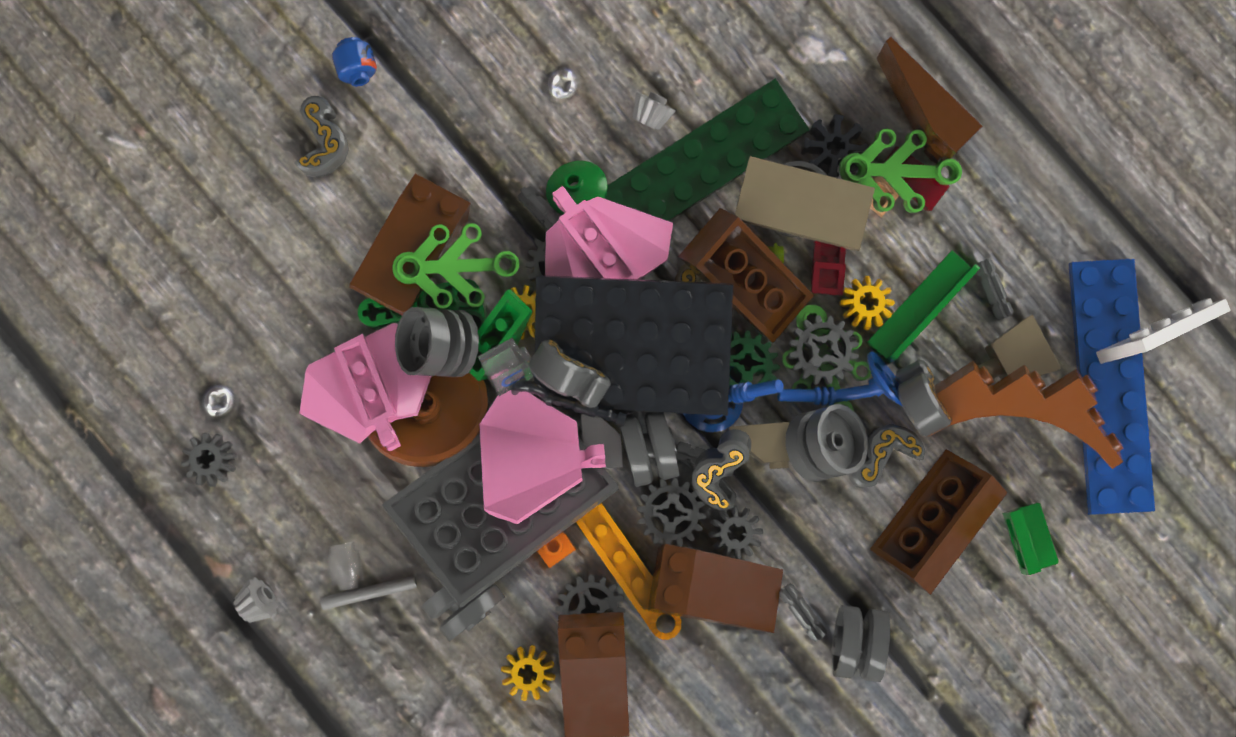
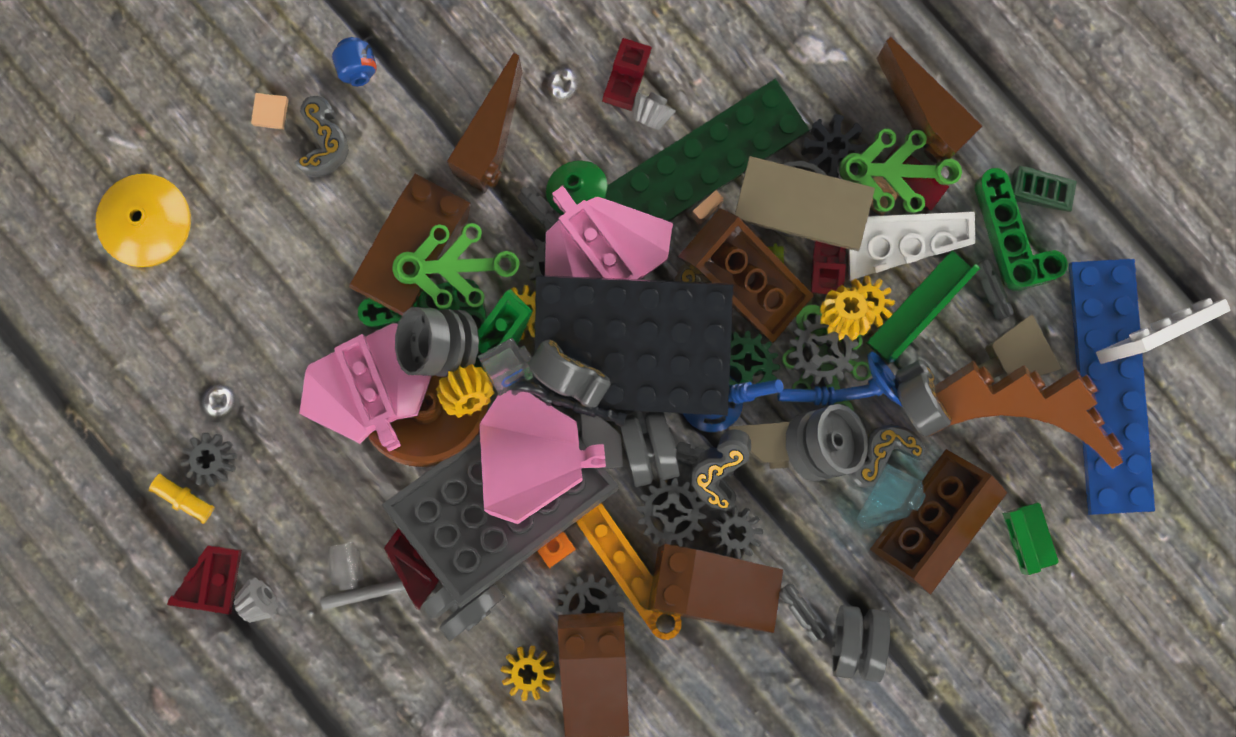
none -> yellow dish [95,174,191,267]
none -> yellow pin [148,473,215,524]
none -> dark red wing [167,545,242,614]
none -> light nougat tile [251,93,288,130]
none -> dark red wing [384,528,440,610]
none -> yellow gear [436,364,494,418]
none -> reddish brown slope [447,53,523,193]
none -> dark red slope [602,38,652,111]
none -> light nougat tile [691,190,723,225]
none -> yellow gear [820,285,875,341]
none -> white wing [848,212,975,281]
none -> clear light blue slope [856,464,926,530]
none -> green beam [975,168,1068,291]
none -> dark green slope [1011,166,1077,212]

